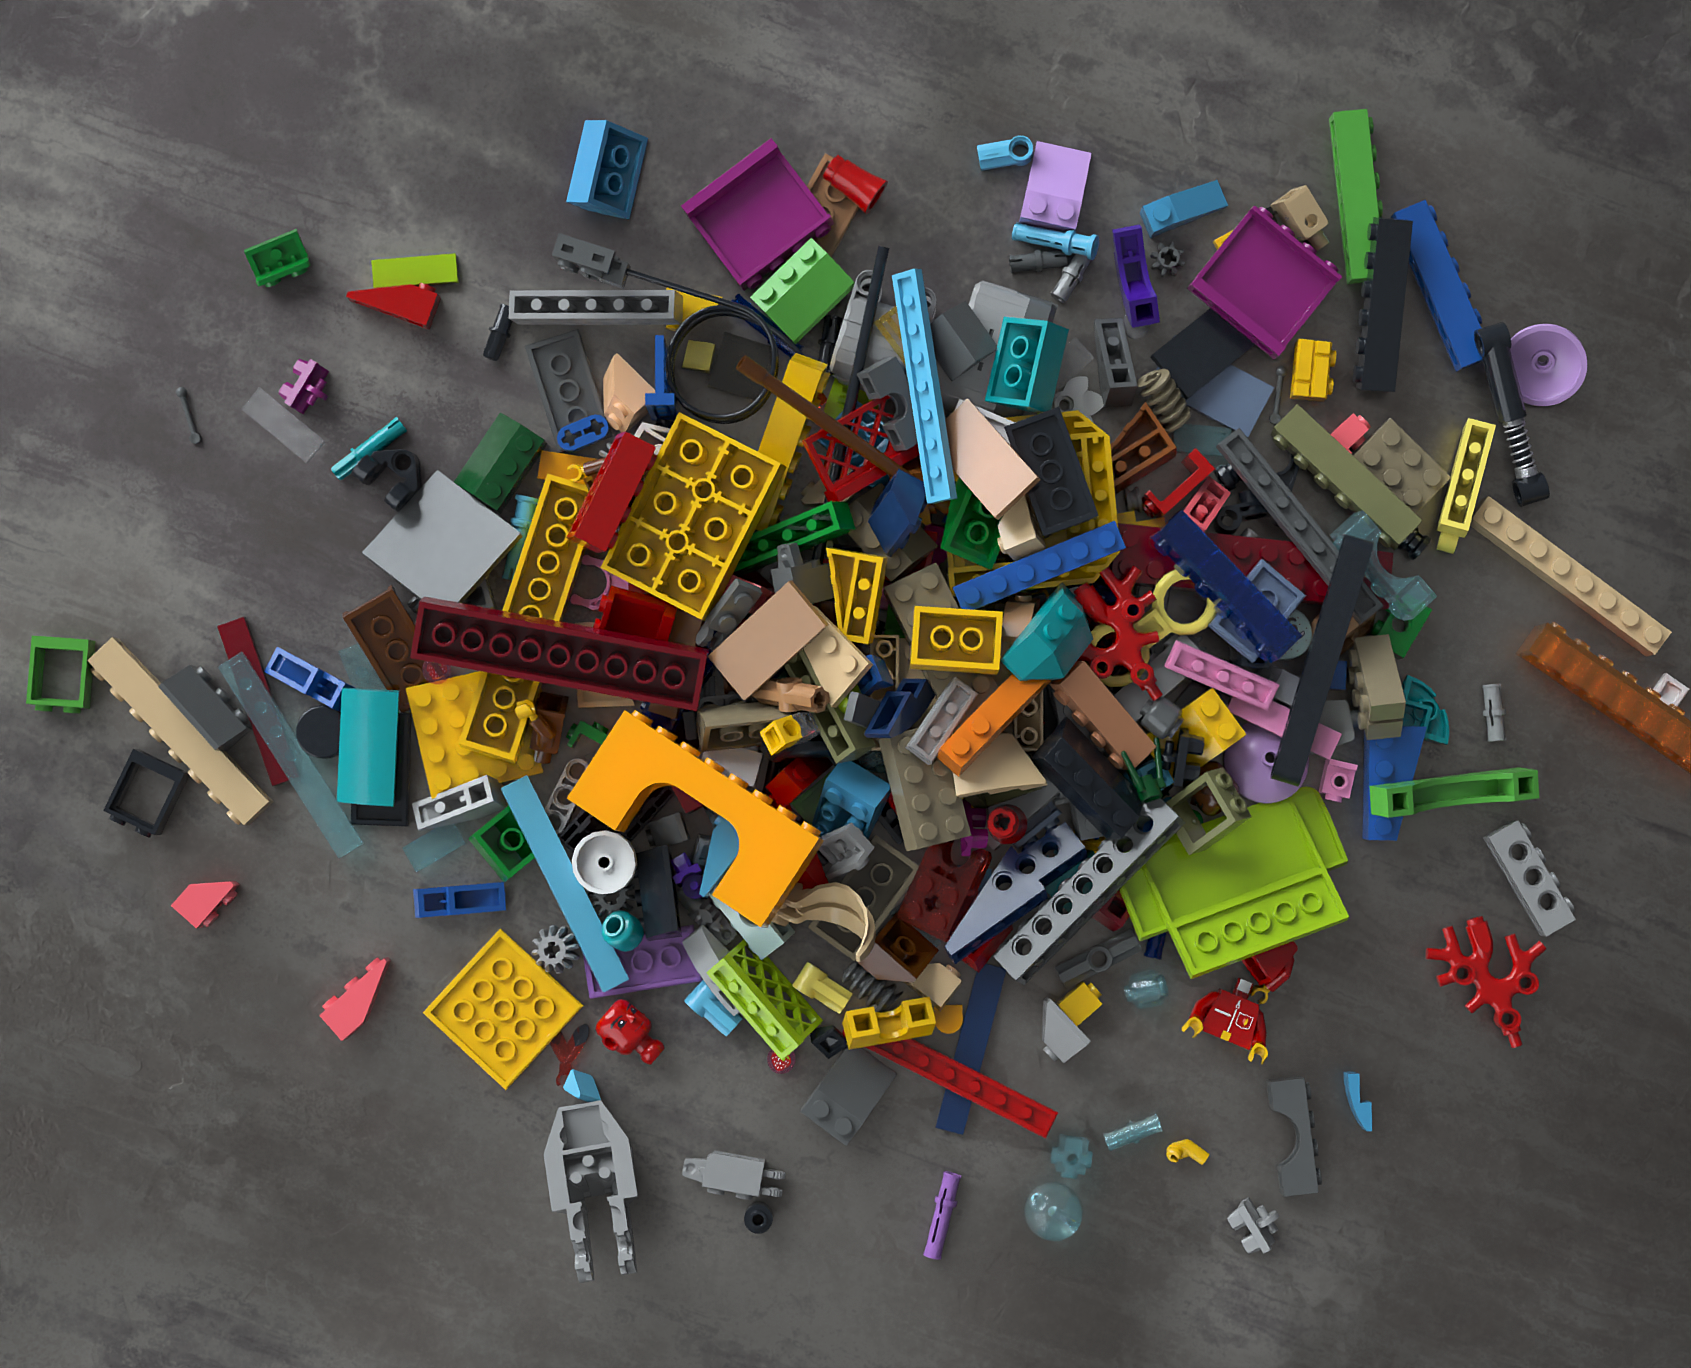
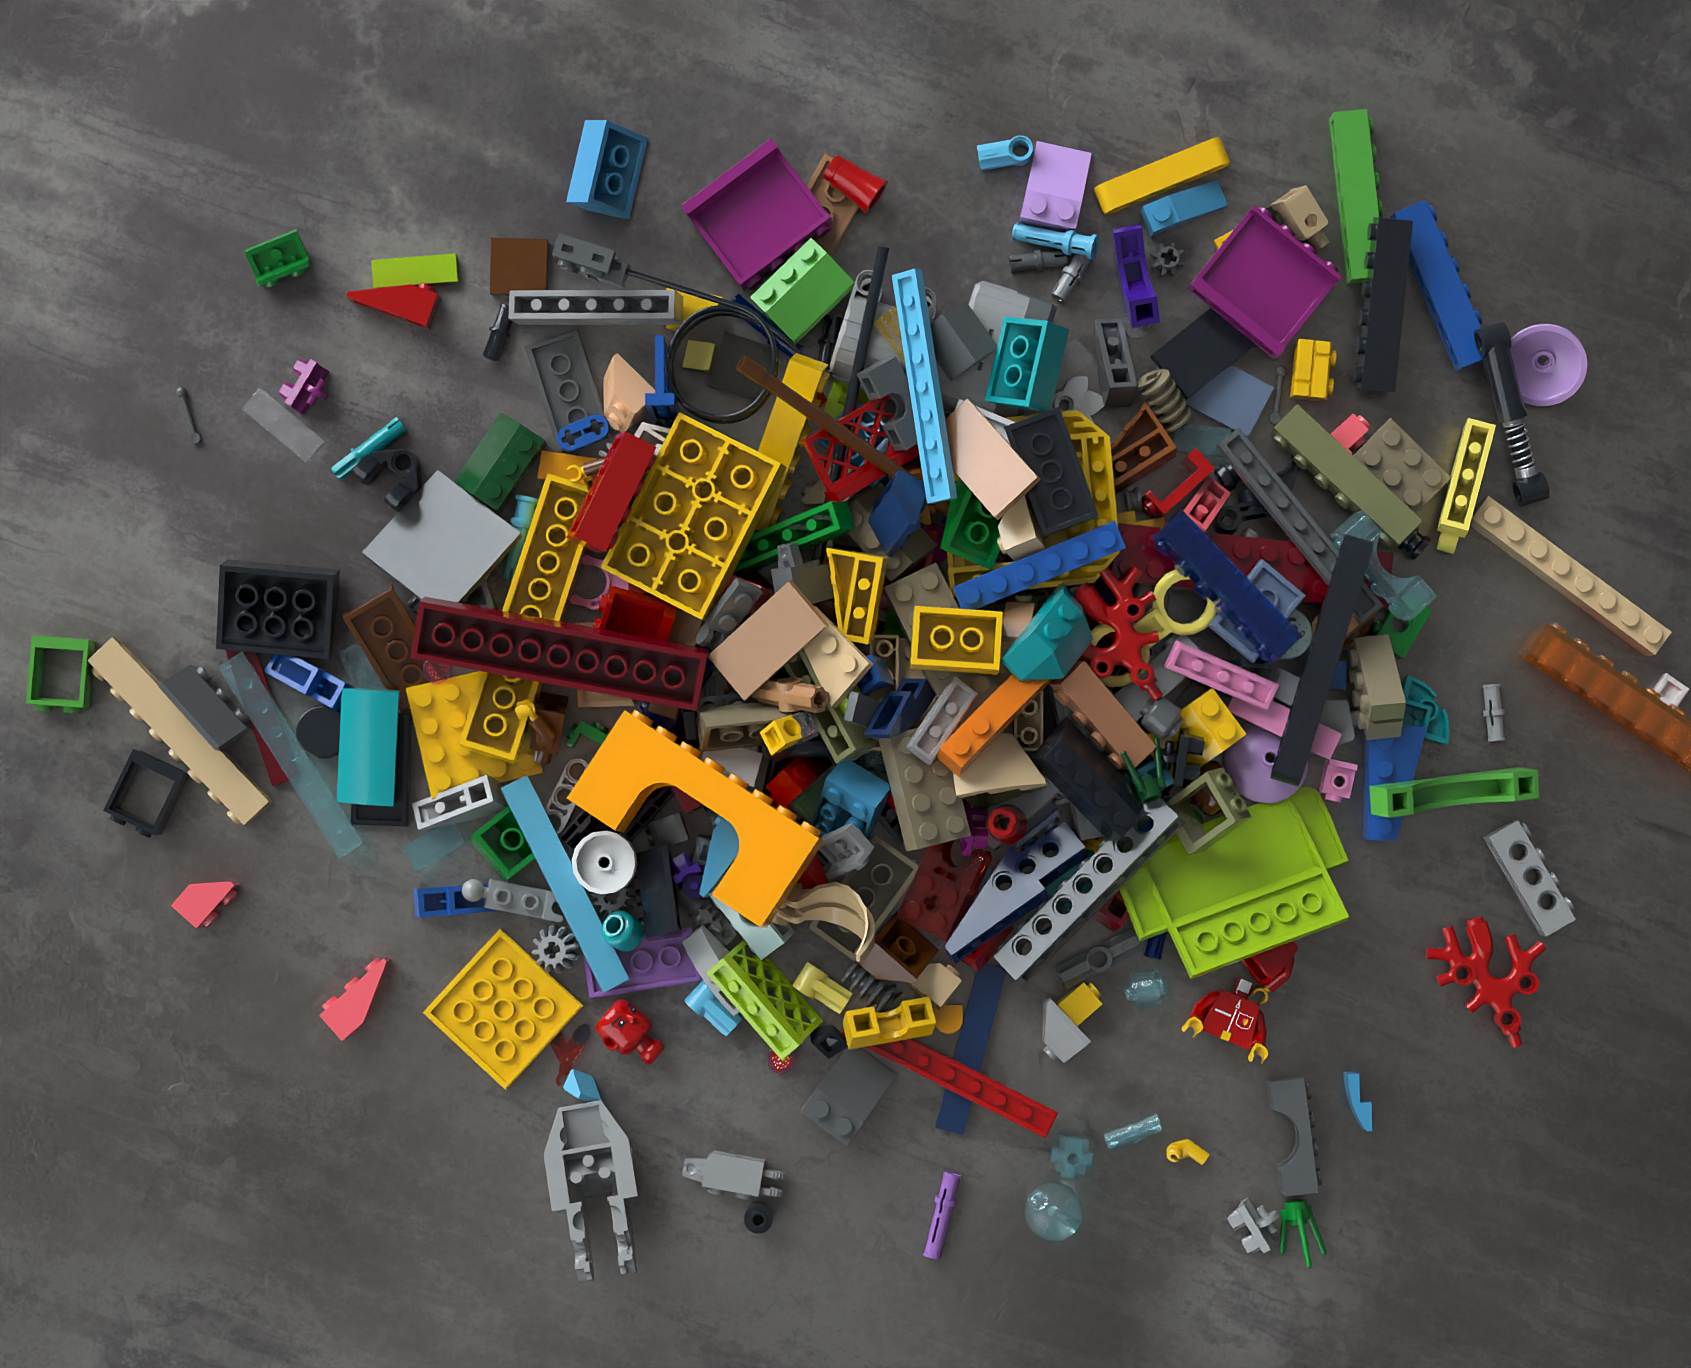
none -> black slope [216,559,340,659]
none -> light grey plate [462,879,563,922]
none -> reddish brown tile [490,238,548,296]
none -> yellow beam [1094,137,1231,215]
none -> green plant [1279,1199,1326,1268]

